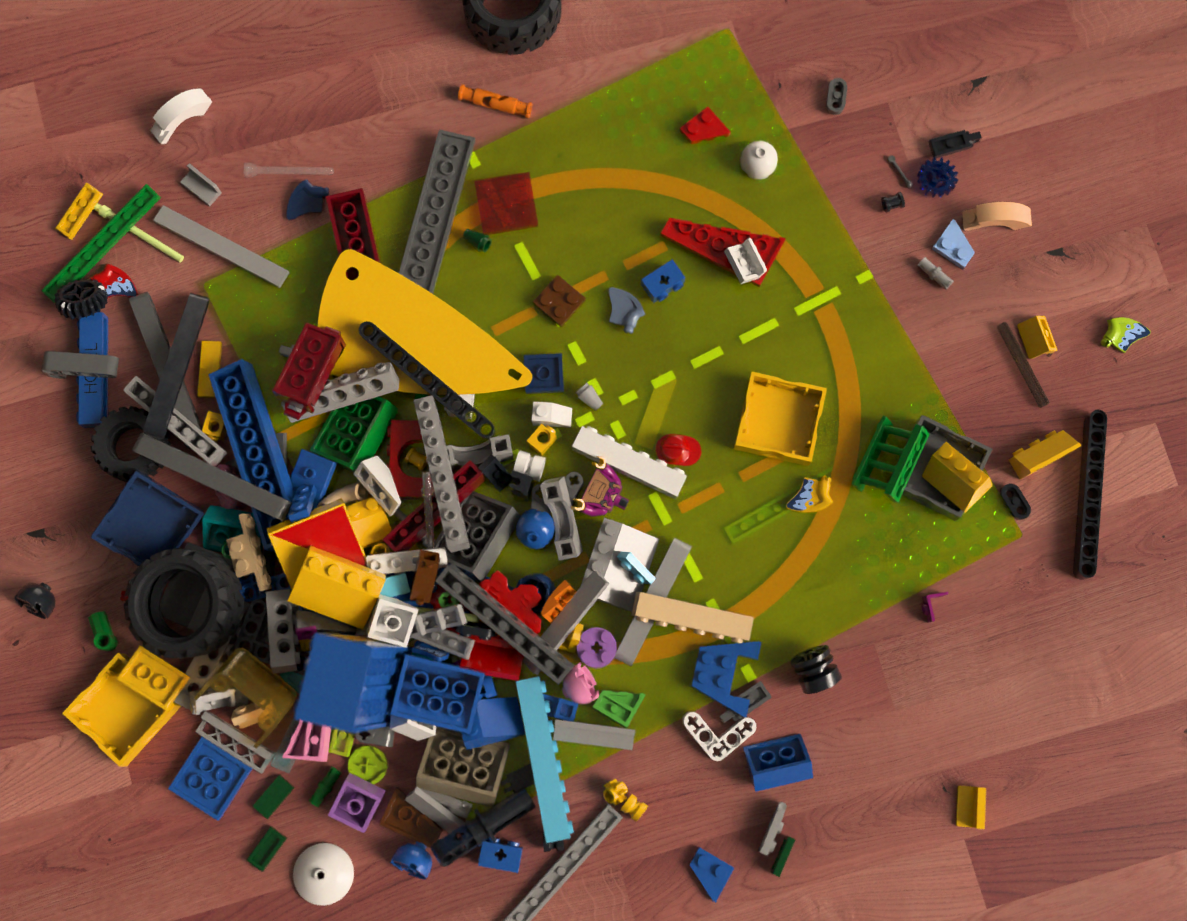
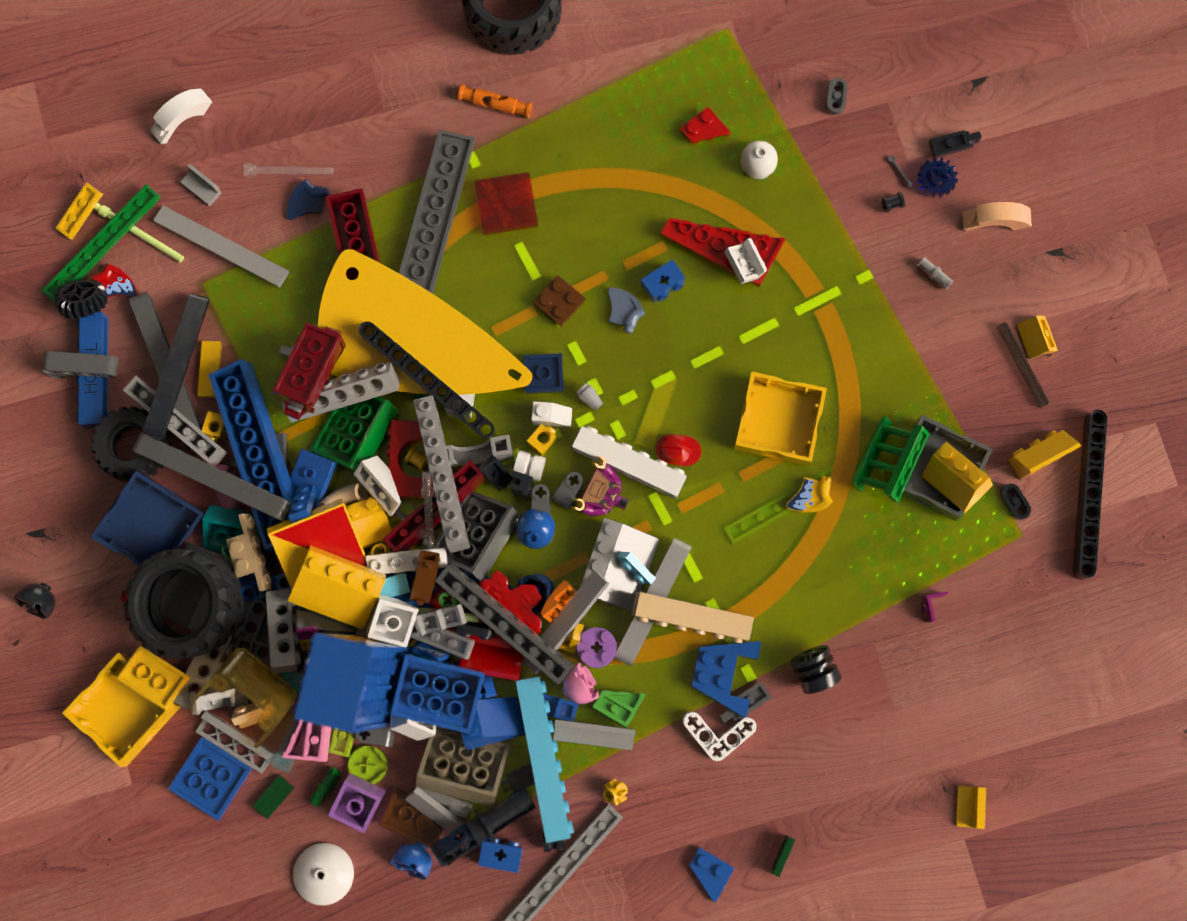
green piece [88,611,118,652] -> none
dark green tile [246,826,287,872] -> none
dark green cone [463,229,492,252] -> none
light grey arch [540,476,583,560] -> none
yellow wheel [620,794,648,822] -> none
blue slope [743,733,813,792] -> none
light grey hinge [758,802,787,856] -> none
light blue wing [932,219,975,269] -> none
lime arm [1101,317,1151,353] -> none

